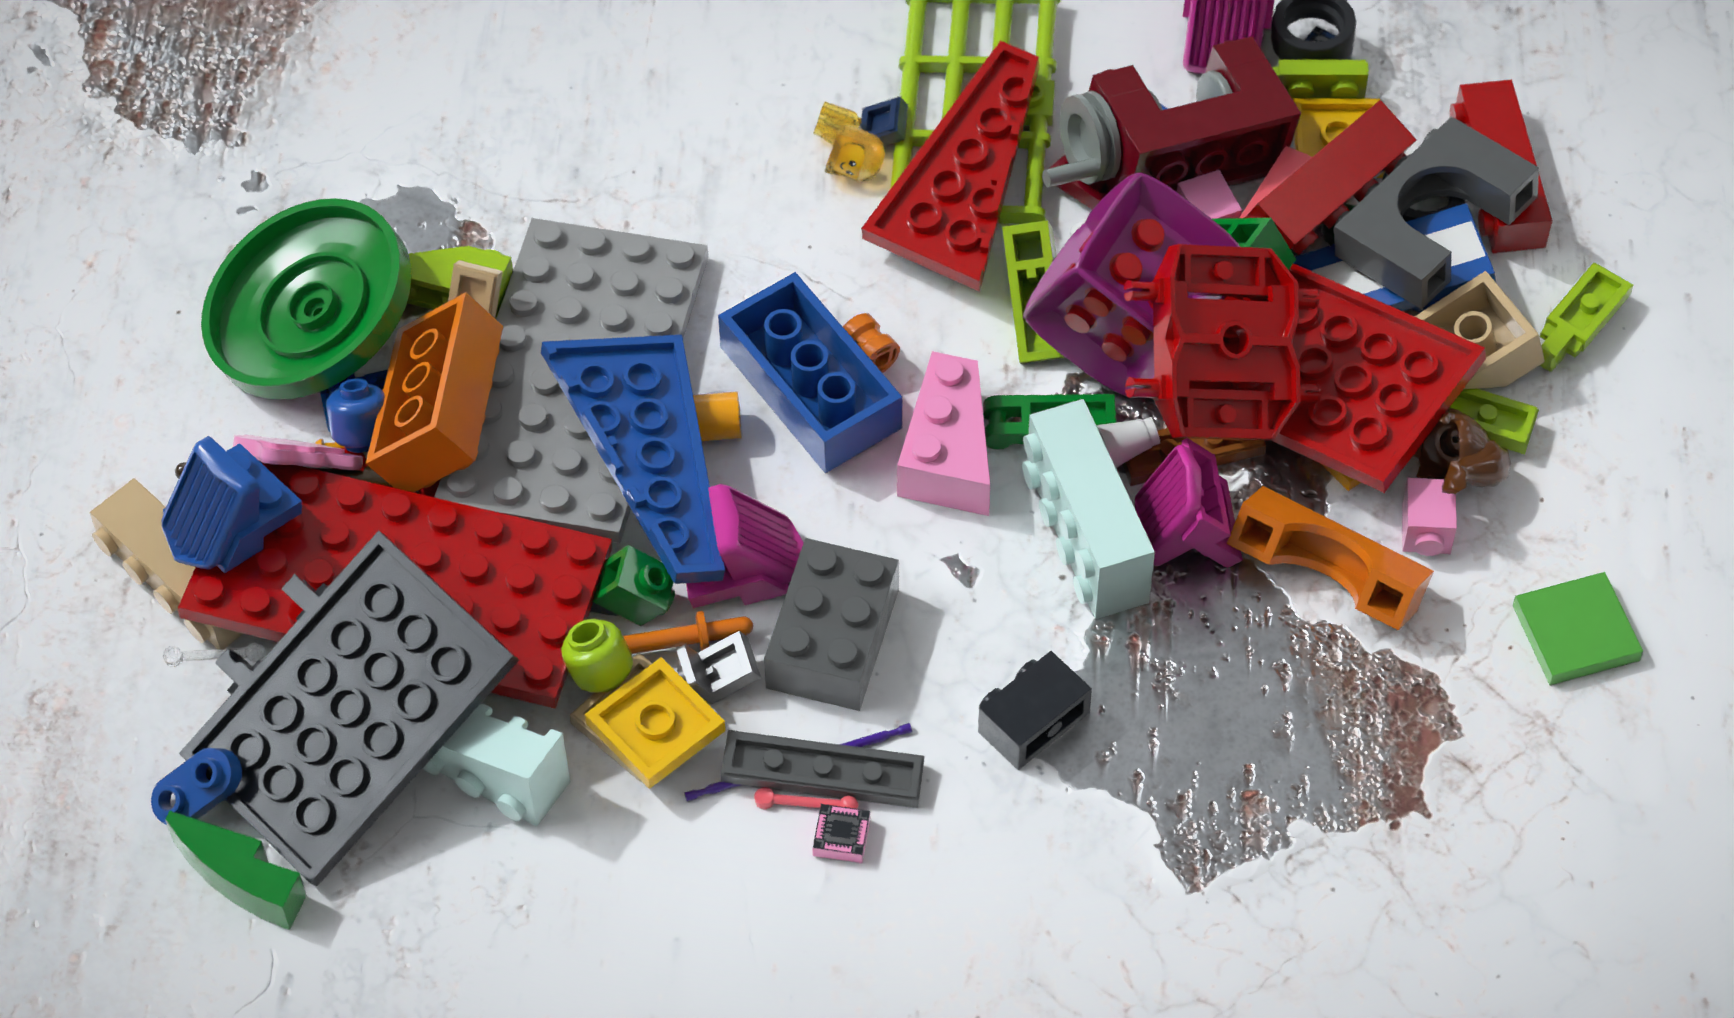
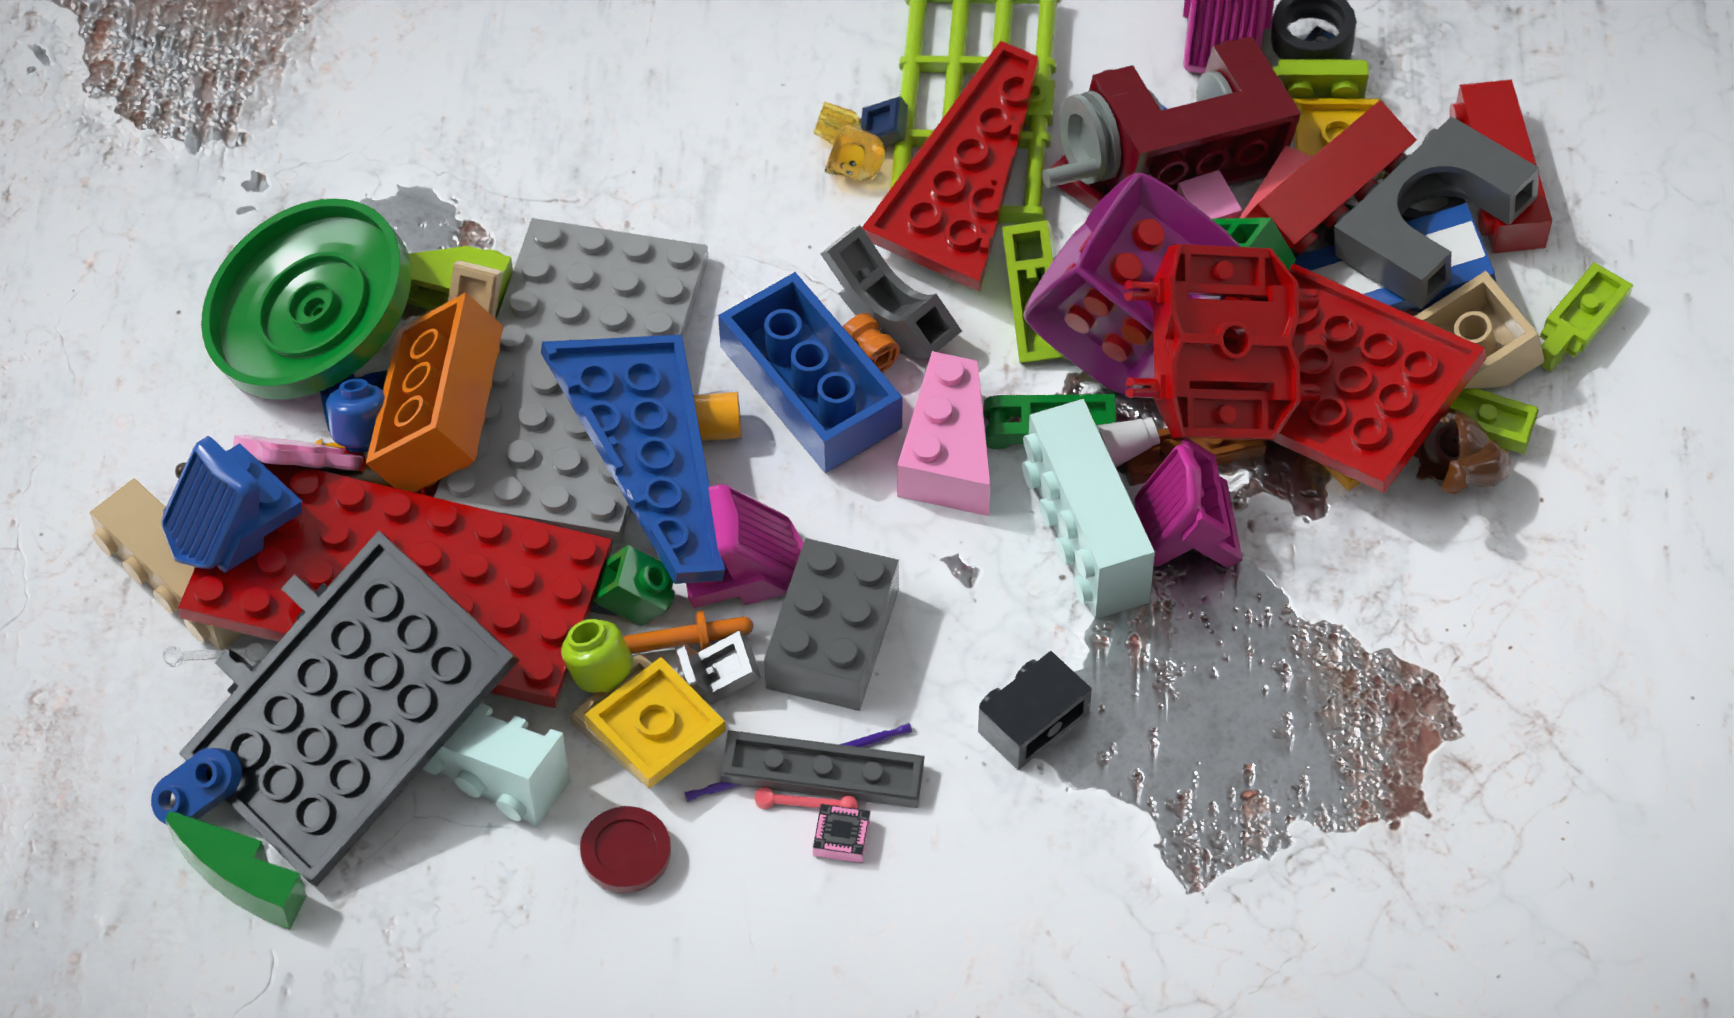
orange arch [1227,486,1434,631] -> none
bright pink brick [1402,477,1457,556] -> none
bright green tile [1512,572,1643,686] -> none
none -> dark red piece [580,806,671,893]
none -> dark grey arch [820,225,962,359]

